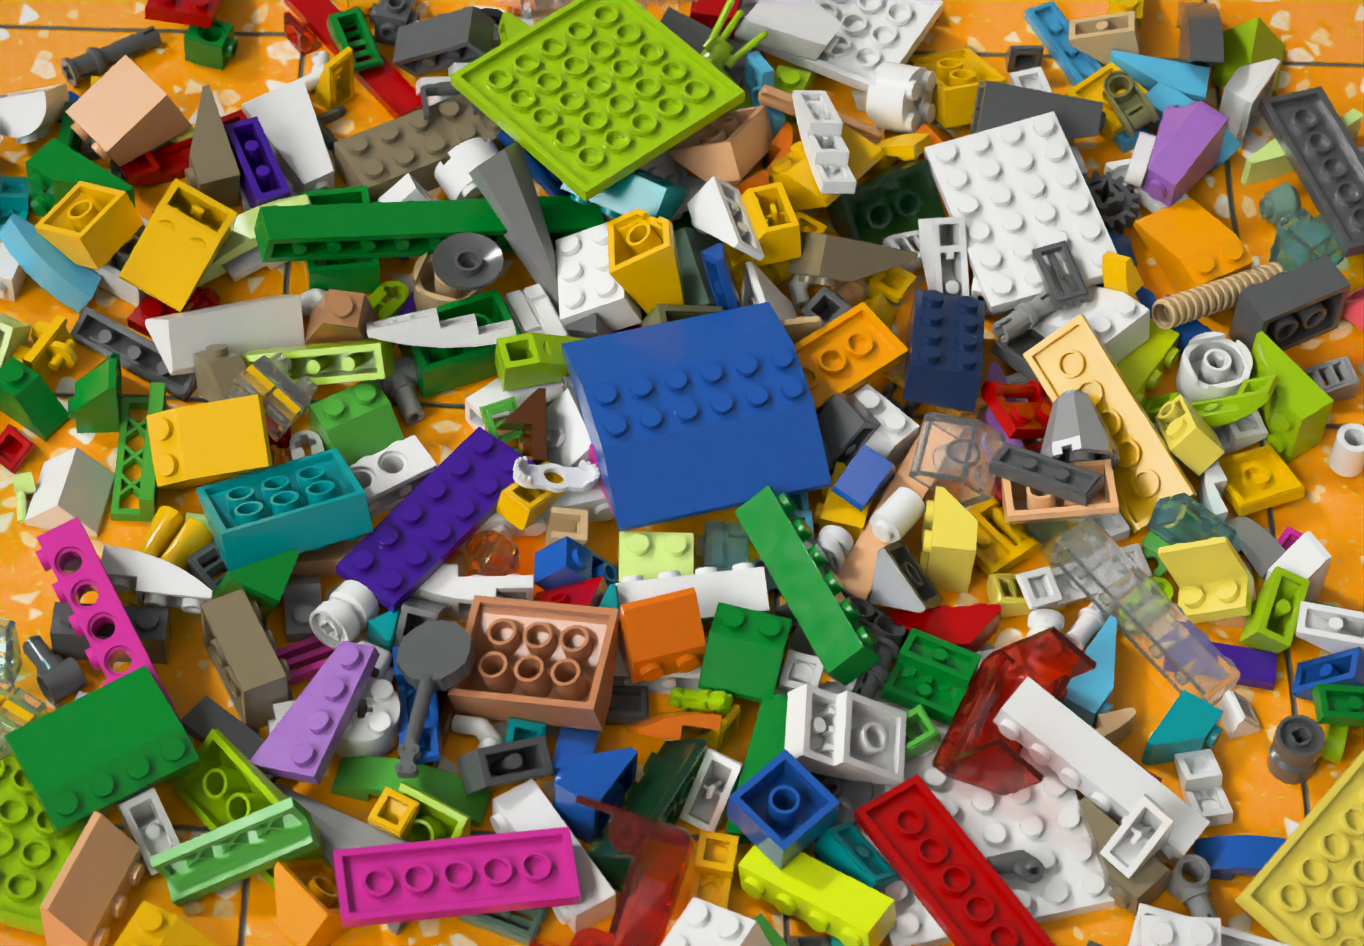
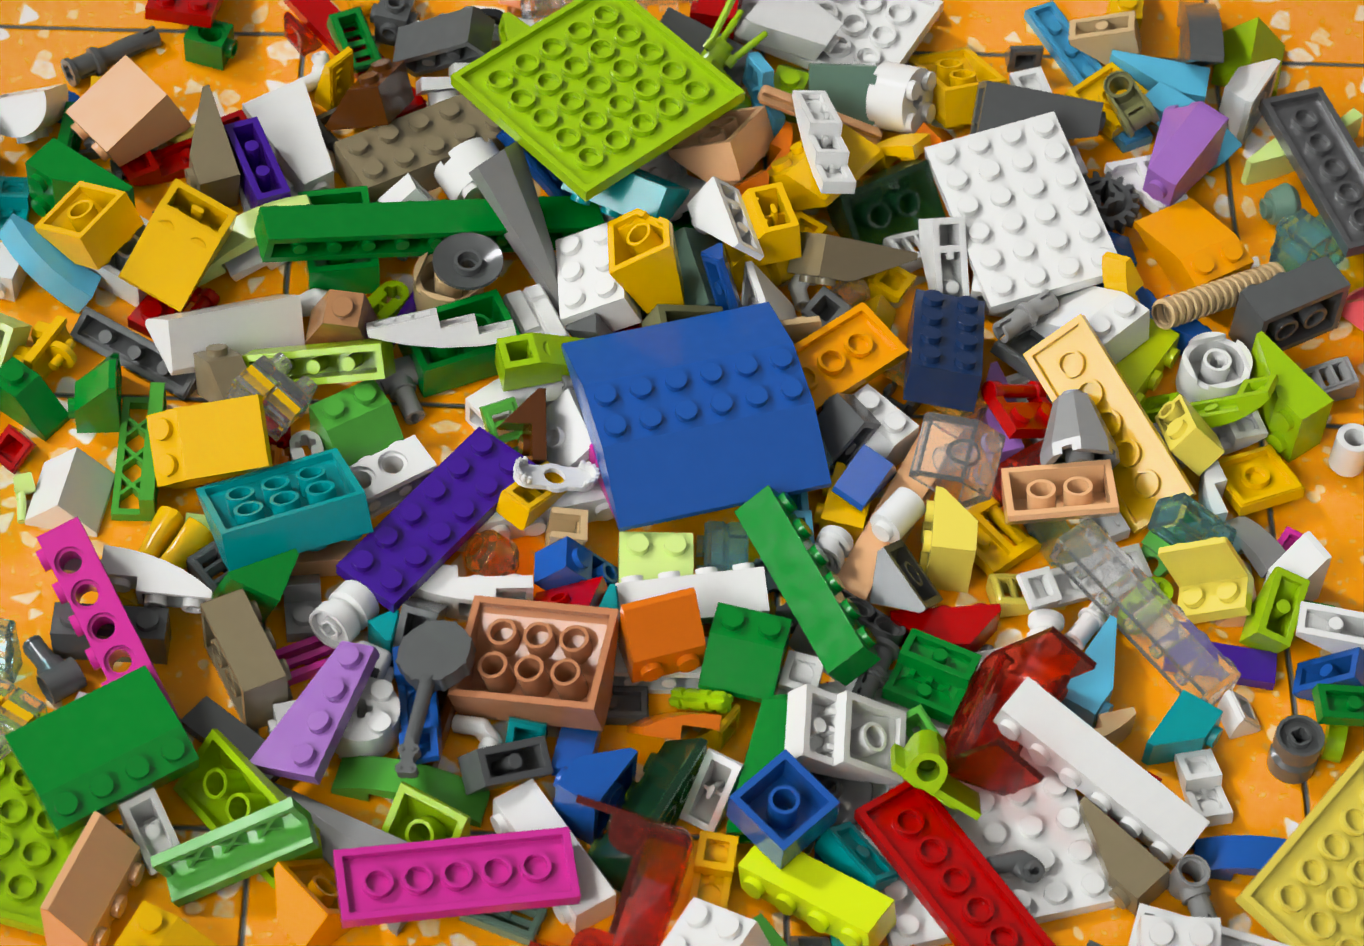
yellow slope [367,786,421,841] -> none
dark grey piece [420,81,479,120] -> none
dark grey tile [989,443,1104,507] -> none
dark grey tile [1032,240,1089,311] -> none
white slope [1100,794,1176,879] -> none
white beam [1124,131,1156,187] -> none
none -> reddish brown slope [326,58,414,131]
none -> sand green tile [808,63,877,125]
none -> lime piece [890,729,981,820]

